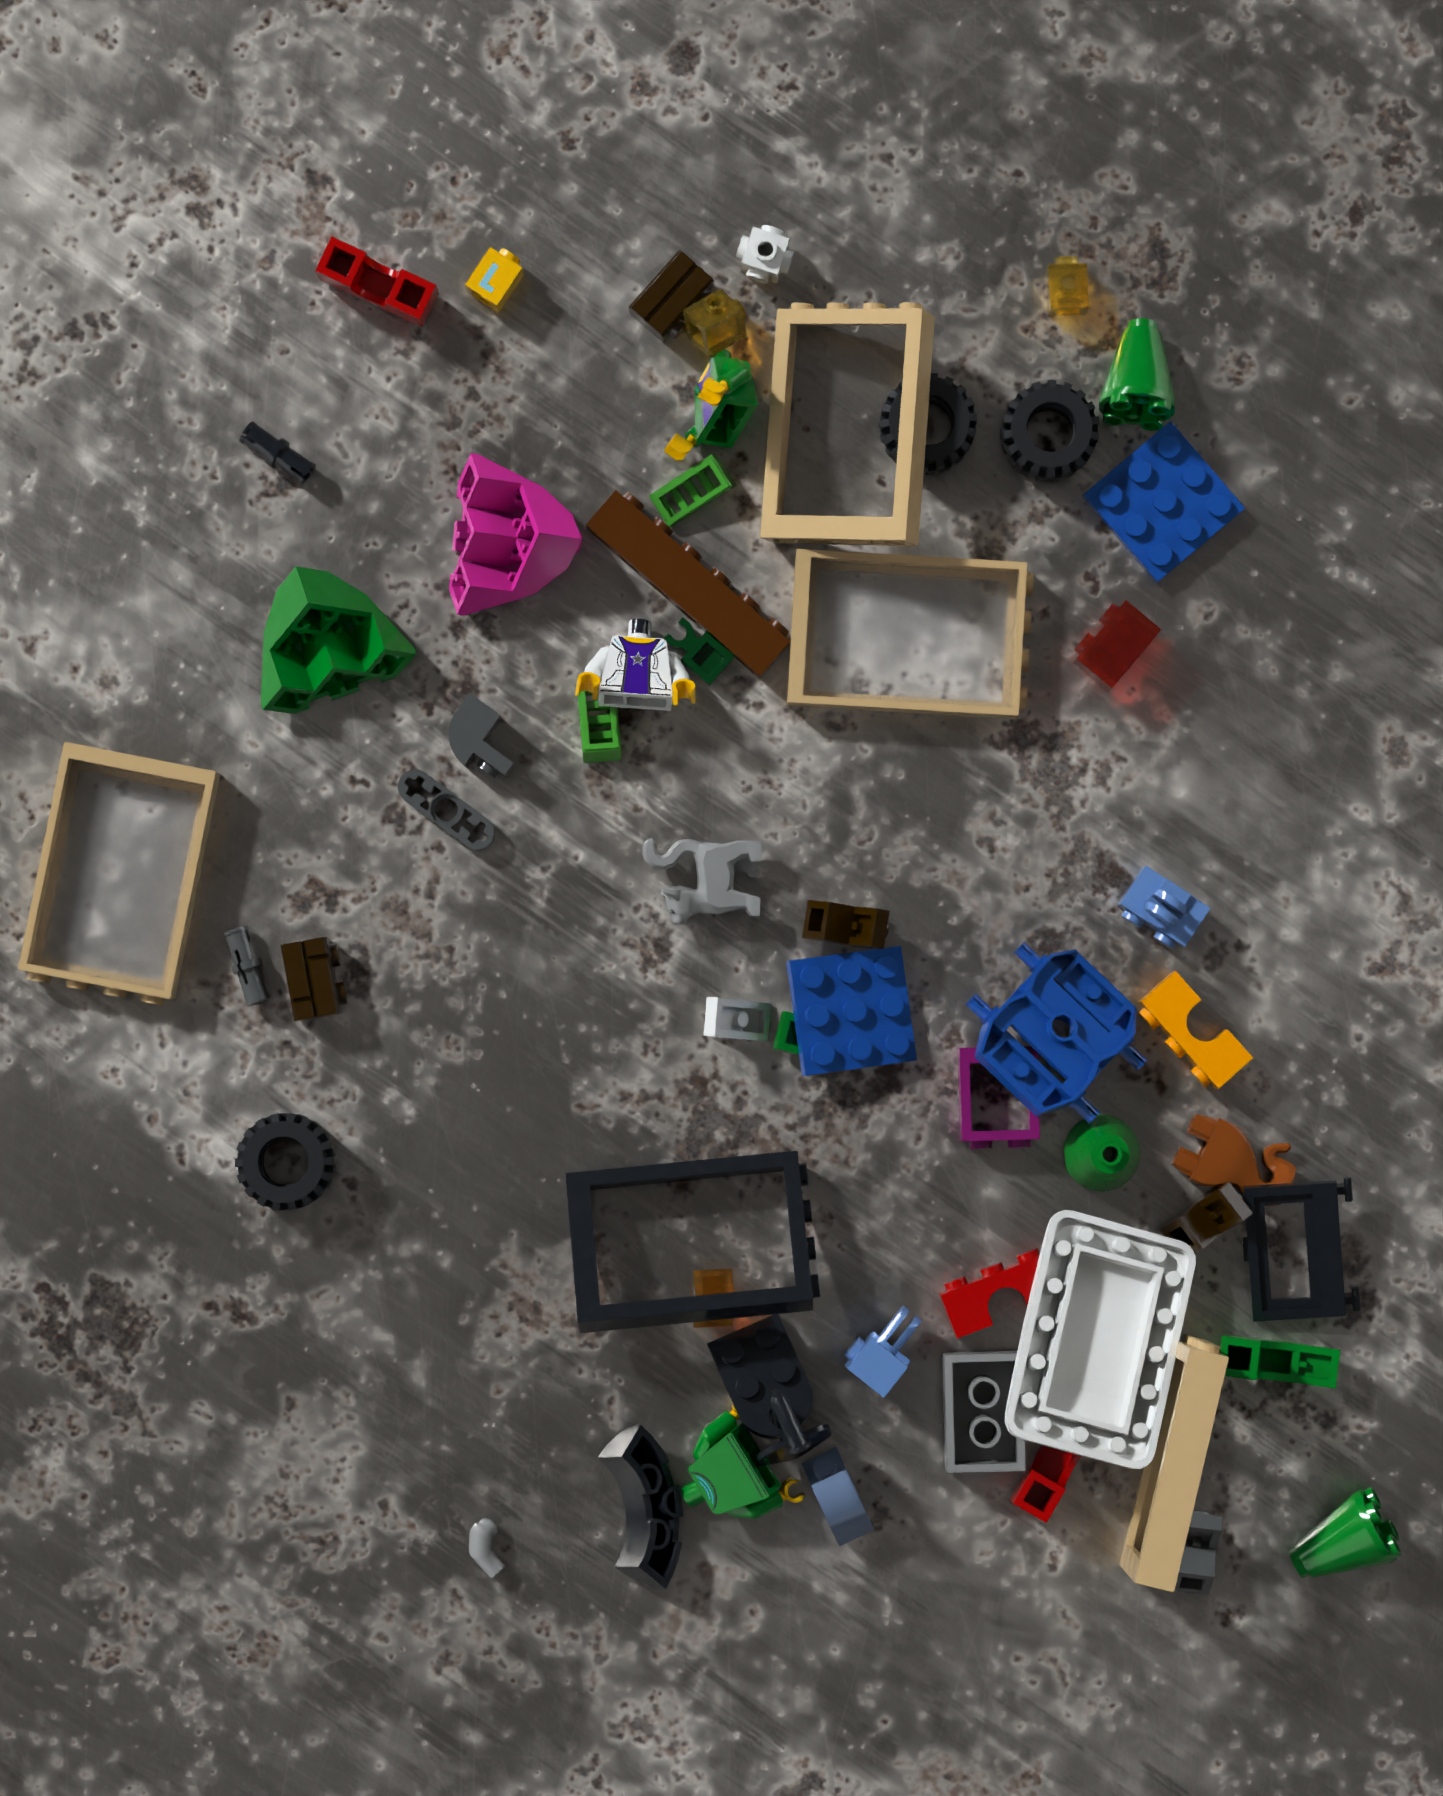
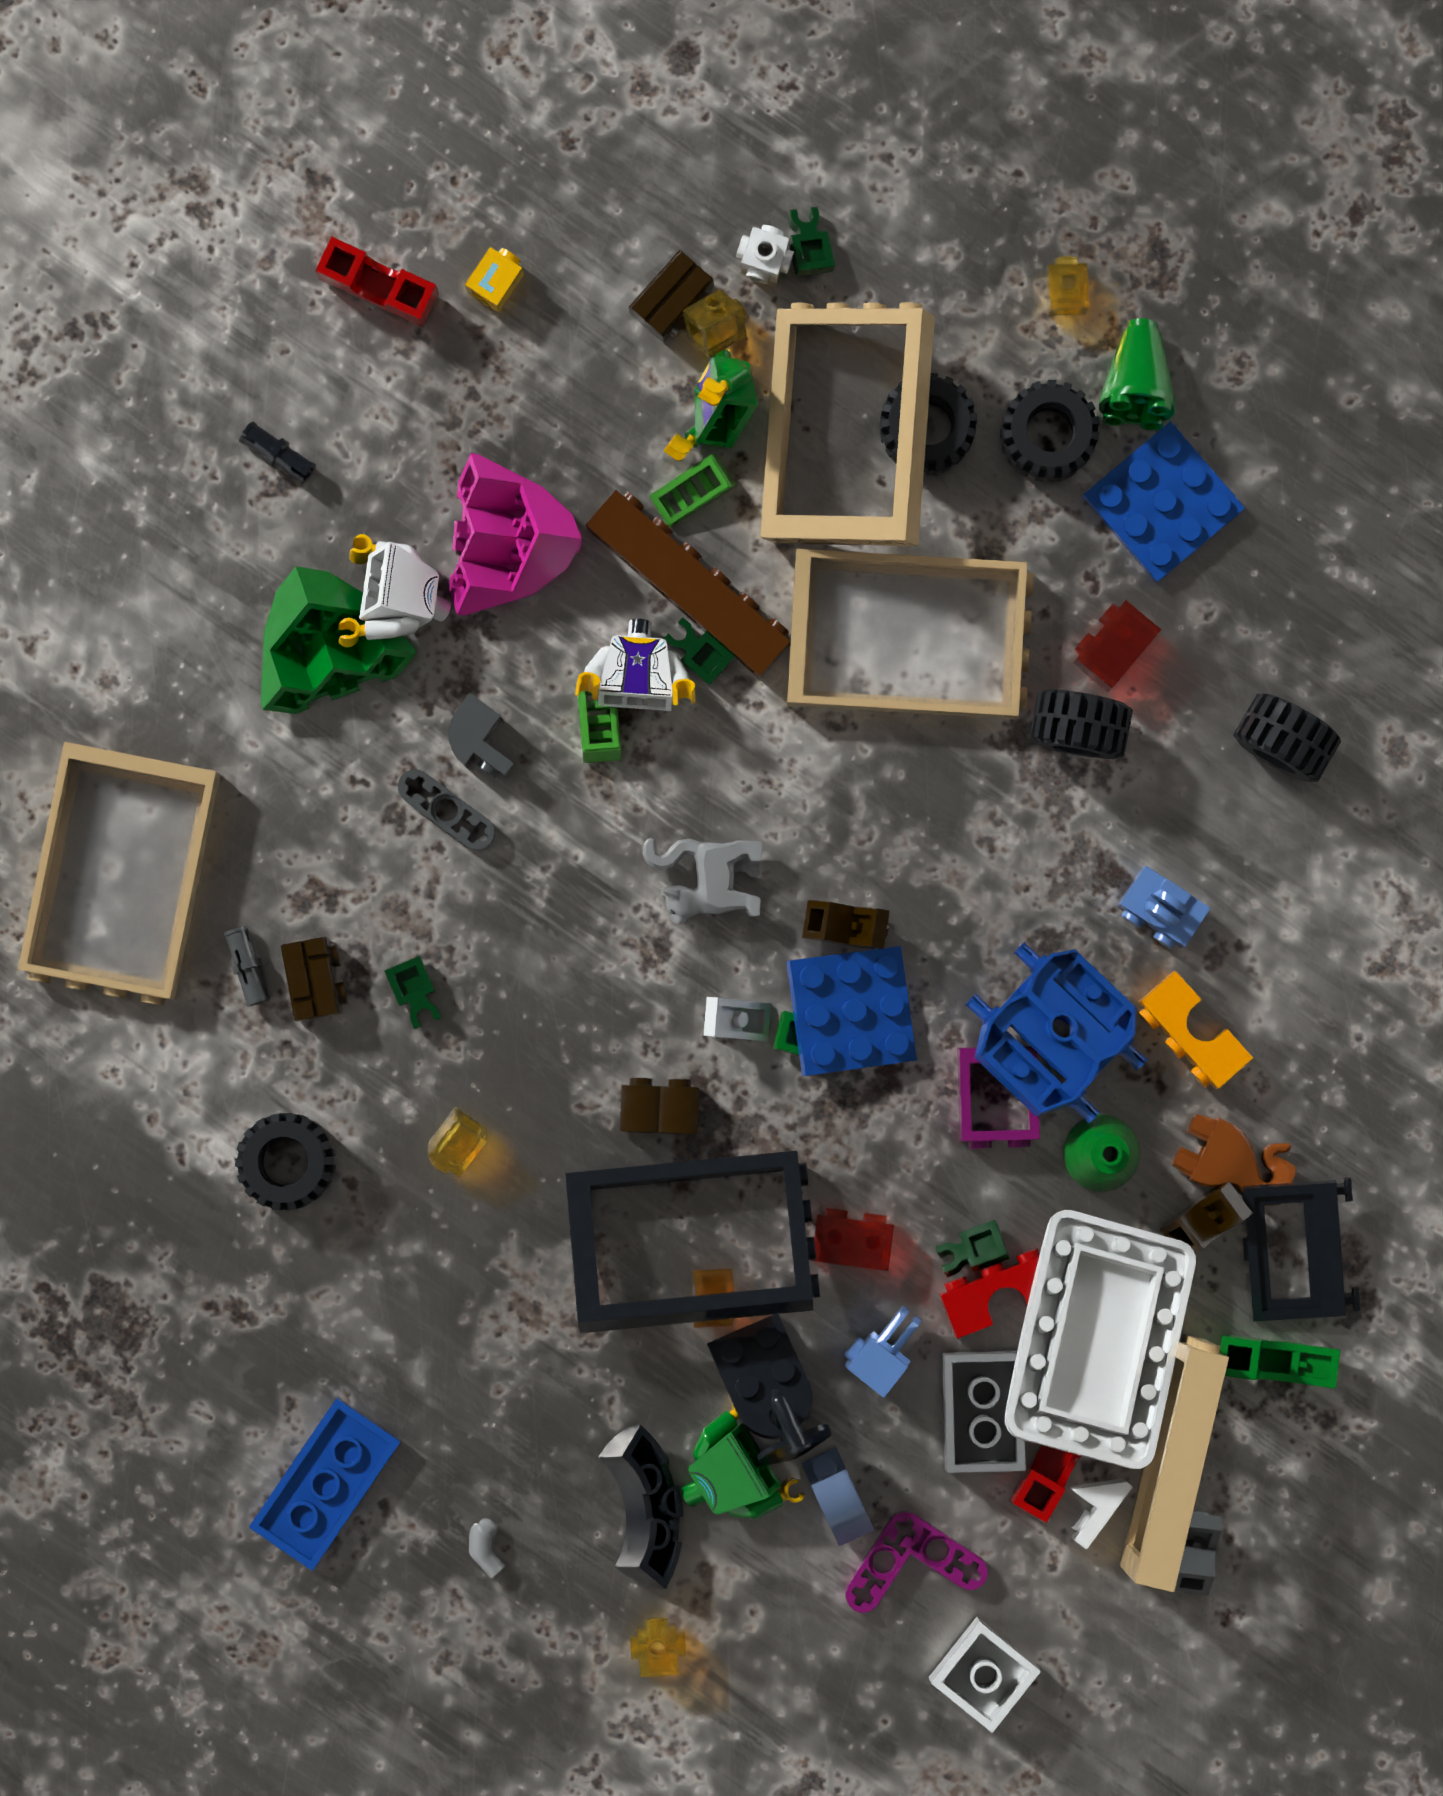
green cone [1289,1487,1402,1578] -> none
none -> blue plate [249,1397,401,1571]
none -> white torso [338,534,451,647]
none -> dark green plate [384,955,442,1029]
none -> clear yellow brick [428,1107,487,1177]
none -> dark brown brick [620,1078,699,1134]
none -> clear yellow brick [630,1617,686,1677]
none -> dark green plate [787,206,836,277]
none -> clear red brick [811,1208,894,1271]
none -> magenta beam [845,1511,988,1613]
none -> white brick [929,1617,1041,1733]
none -> dark green plate [935,1220,1010,1278]
none -> black tyre [1029,689,1133,759]
none -> white slope [1070,1479,1133,1549]
none -> black tyre [1233,693,1341,782]

